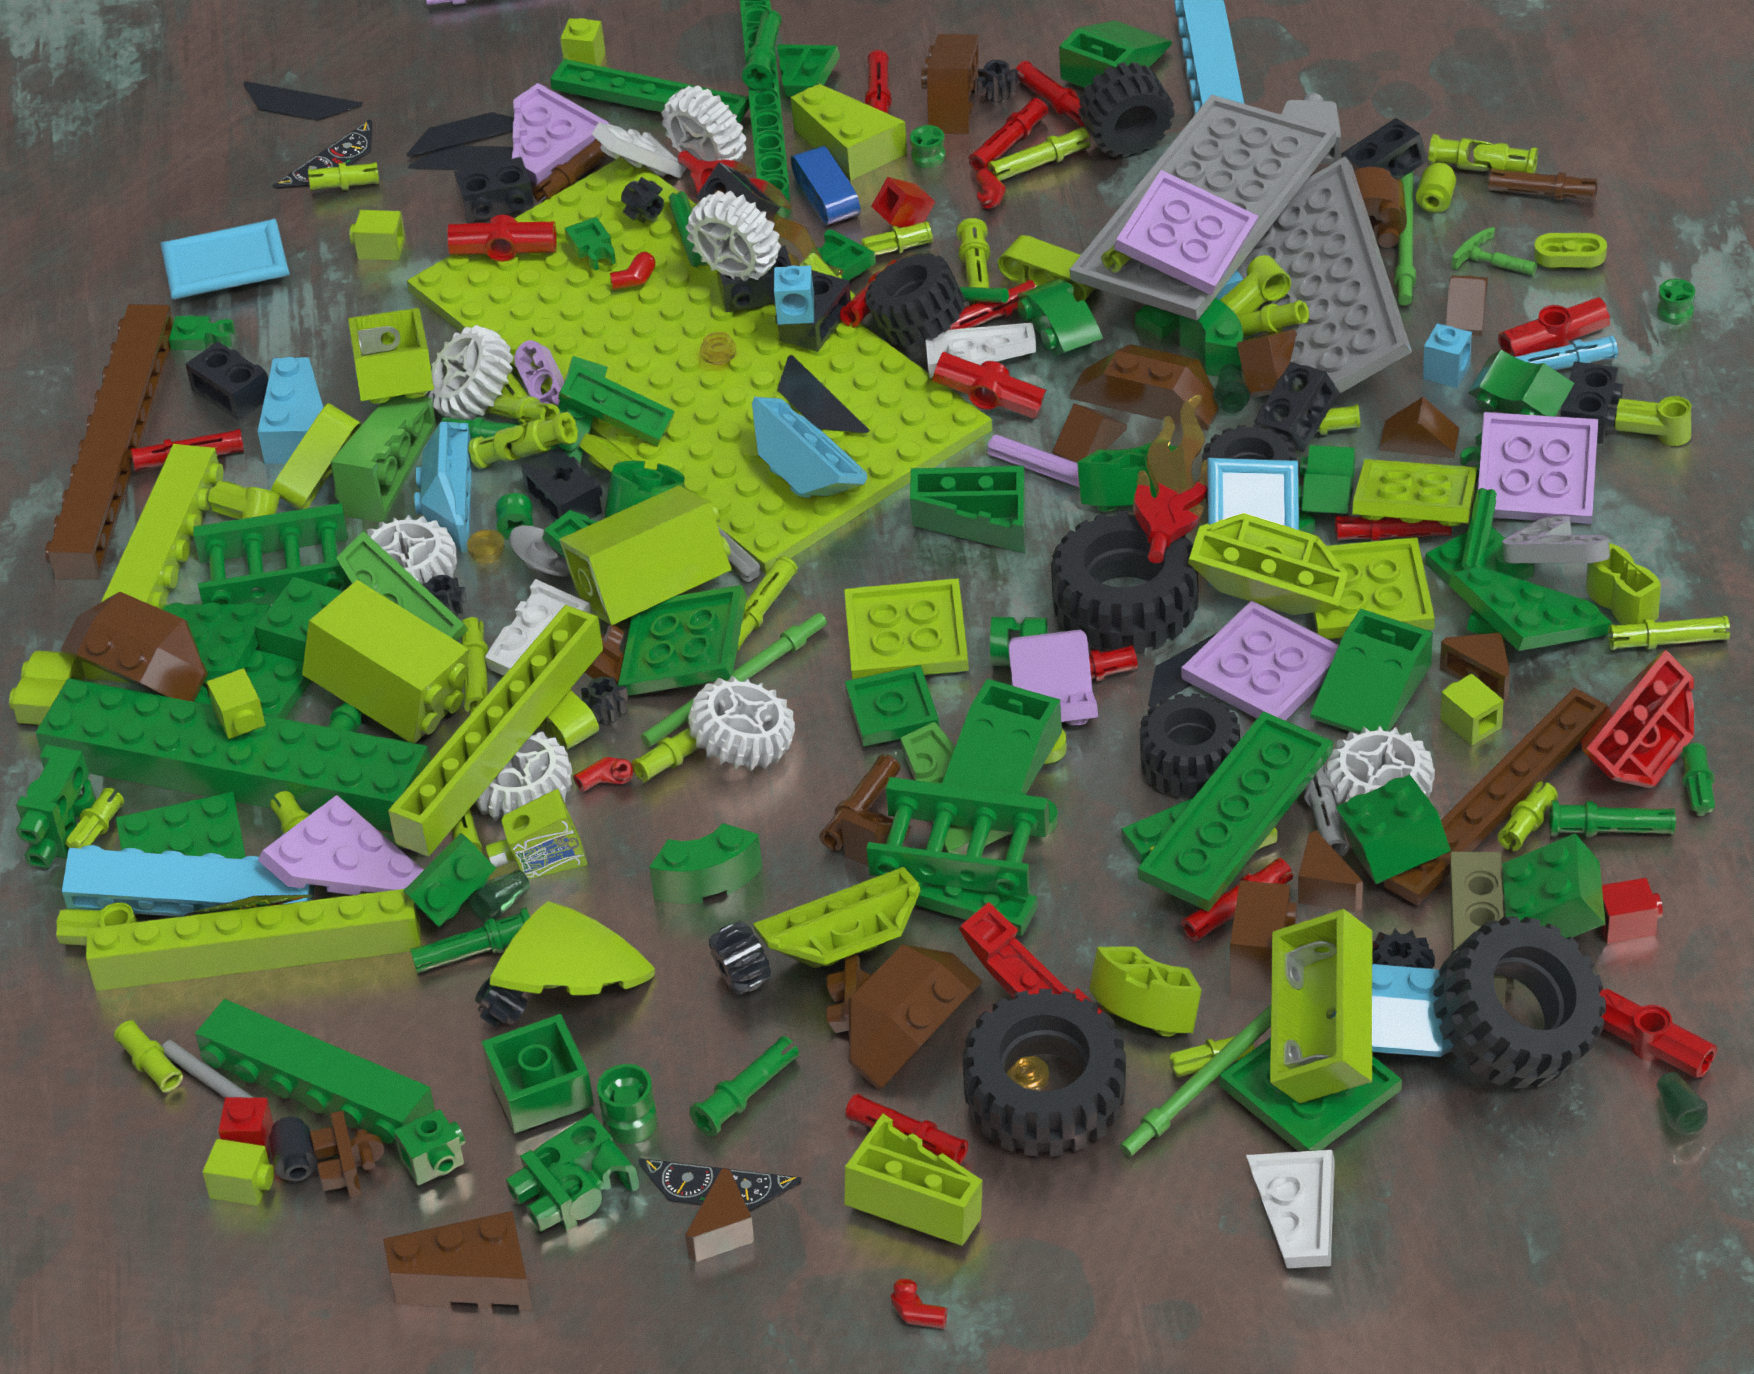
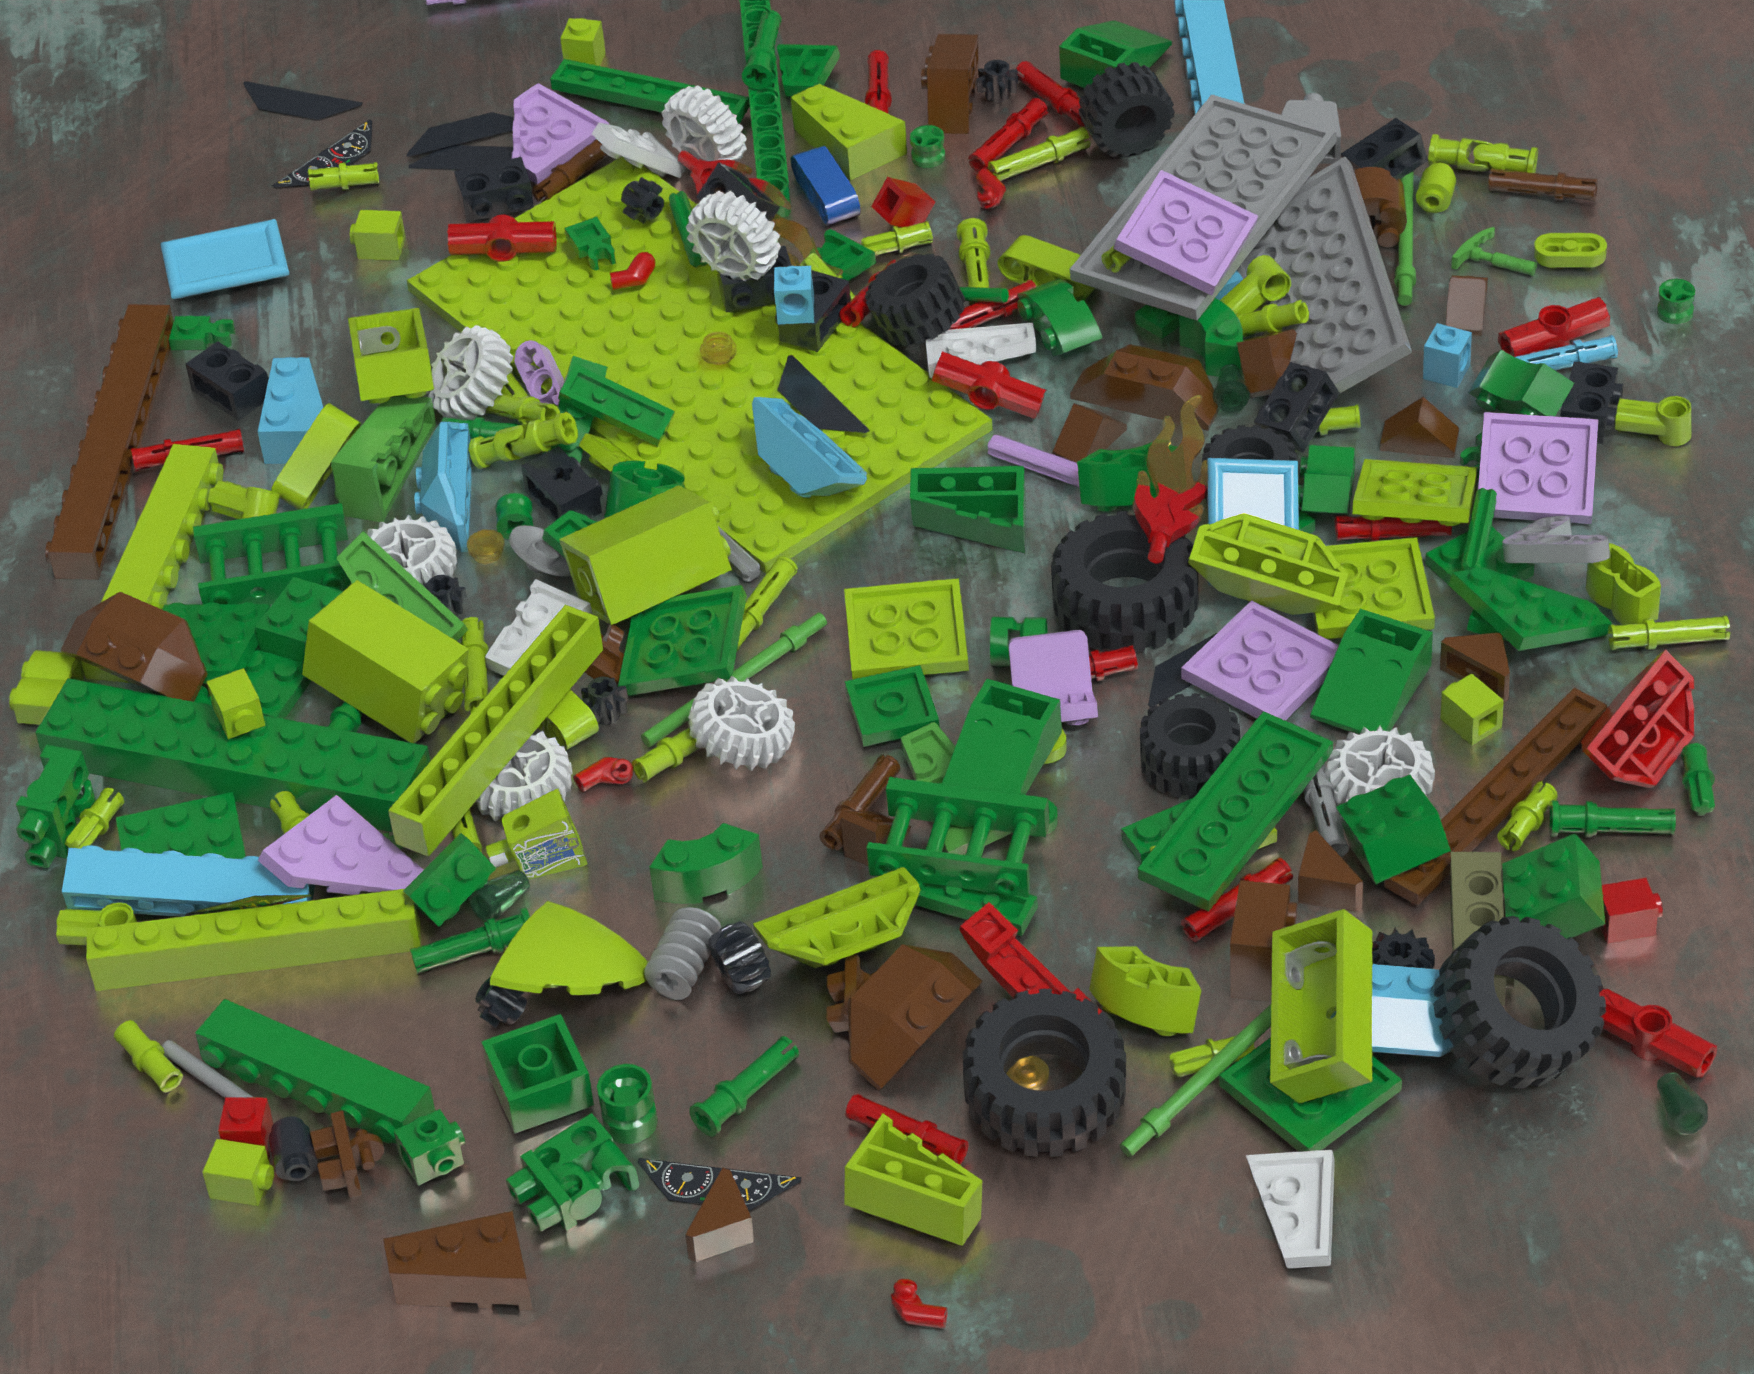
none -> light grey piece [644,907,721,1000]

